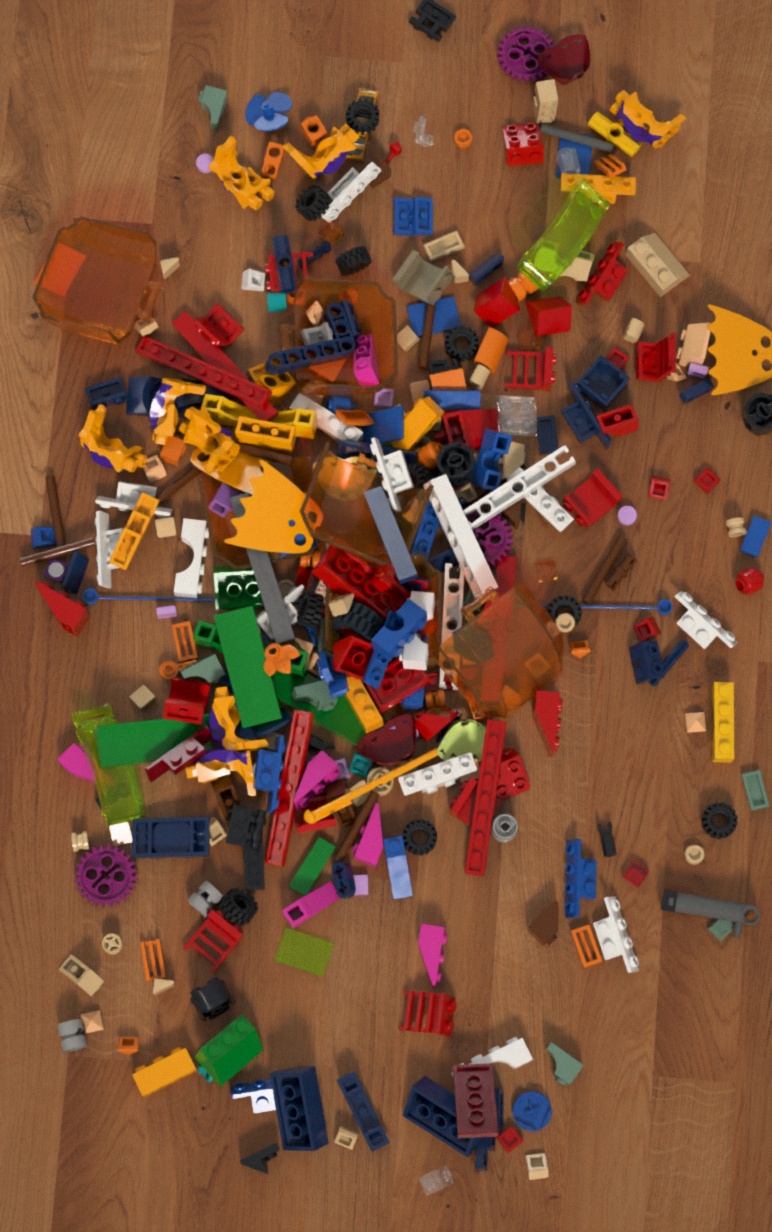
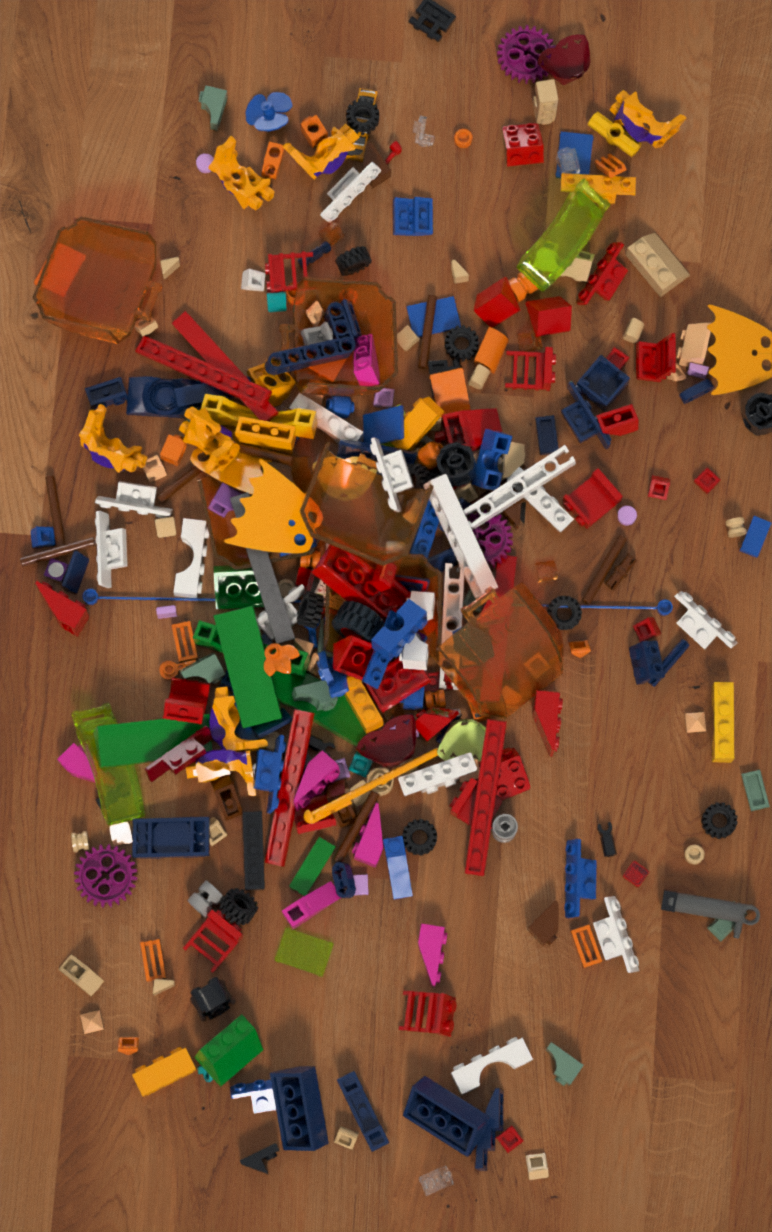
light grey wheel [57,1019,88,1053] -> none
tan wheel [102,933,123,955] -> none
light orange slope [109,492,160,570] -> none
tan slope [129,685,156,712] -> none
light orange hips [149,378,206,445] -> none
red bracket [193,303,245,346] -> none
black plate [226,804,267,849] -> none
dark blue piece [272,235,297,294] -> none
black tyre [295,185,331,221] -> none
tan slope [328,593,354,616] -> none
orange tile [336,410,375,426] -> none
tile [363,486,418,584] -> none
dark tan panel [392,250,453,306] -> none
light nougat slope [409,380,430,404] -> none
tan tile [423,230,465,263] -> none
blue tile [423,390,481,410] -> none
dark red tile [453,1063,498,1138] -> none
dark blue slope [469,253,504,286] -> none
clear slope [497,395,537,436] -> none
blue tile [512,1091,552,1131] -> none
dark grey piece [540,123,614,153] -> none
tan tile [555,613,575,632] -> none
red head [735,567,764,595] -> none

